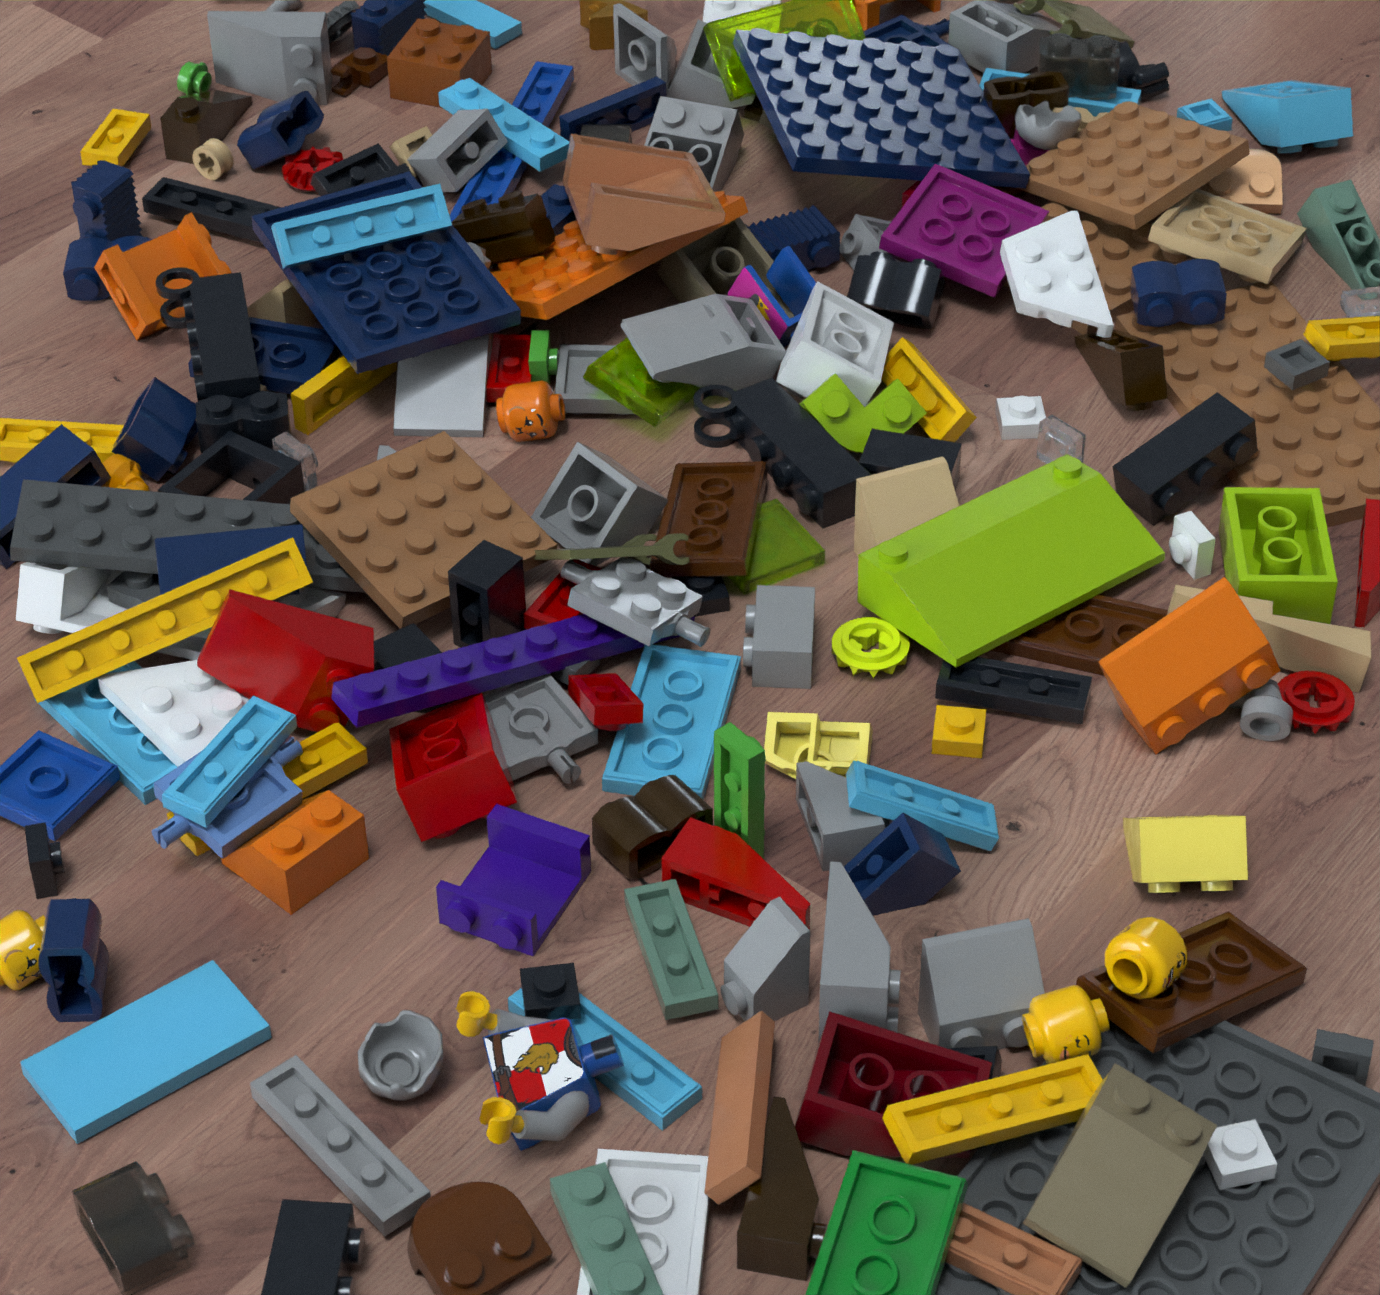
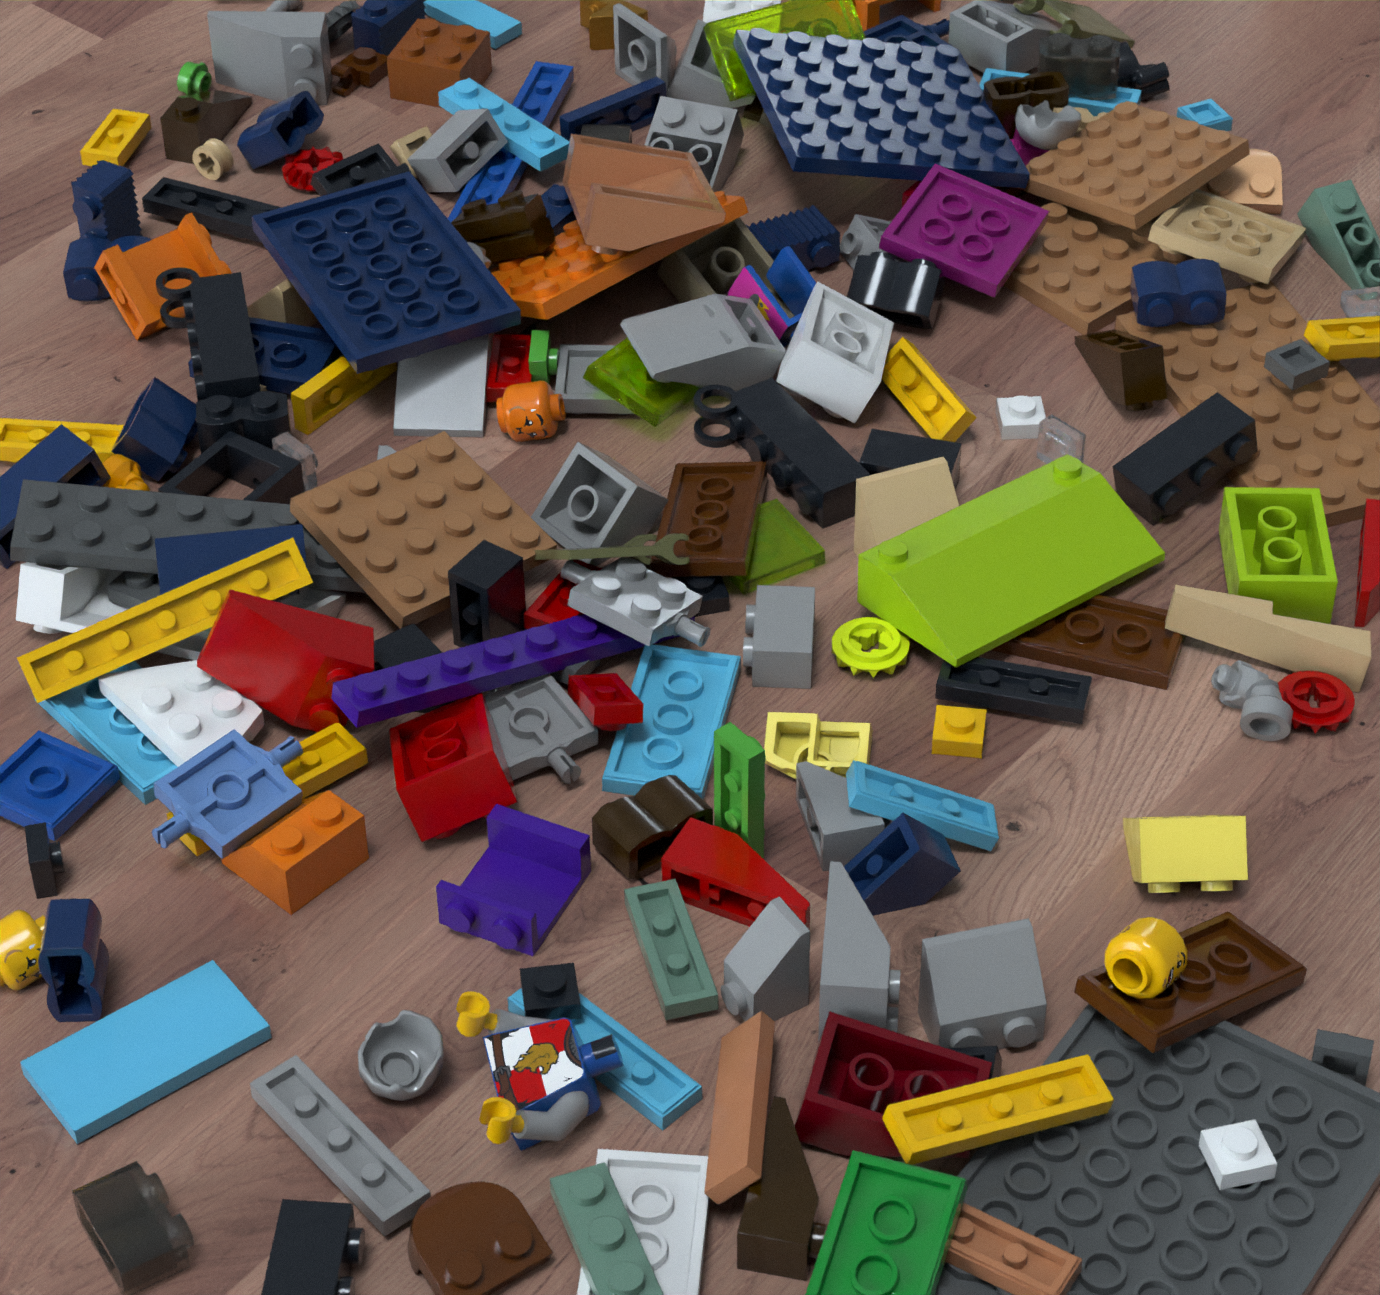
medium azure tile [162,695,297,828] -> none
medium azure plate [271,184,452,269] -> none
lime plate [799,373,927,453] -> none
white wing [1000,211,1114,338] -> none
yellow head [1022,985,1110,1064] -> none
dark tan slope [1022,1063,1217,1288] -> none
orange slope [1098,577,1281,755] -> none
white plate [1169,511,1215,580] -> none
medium azure slope [1222,80,1353,153] -> none

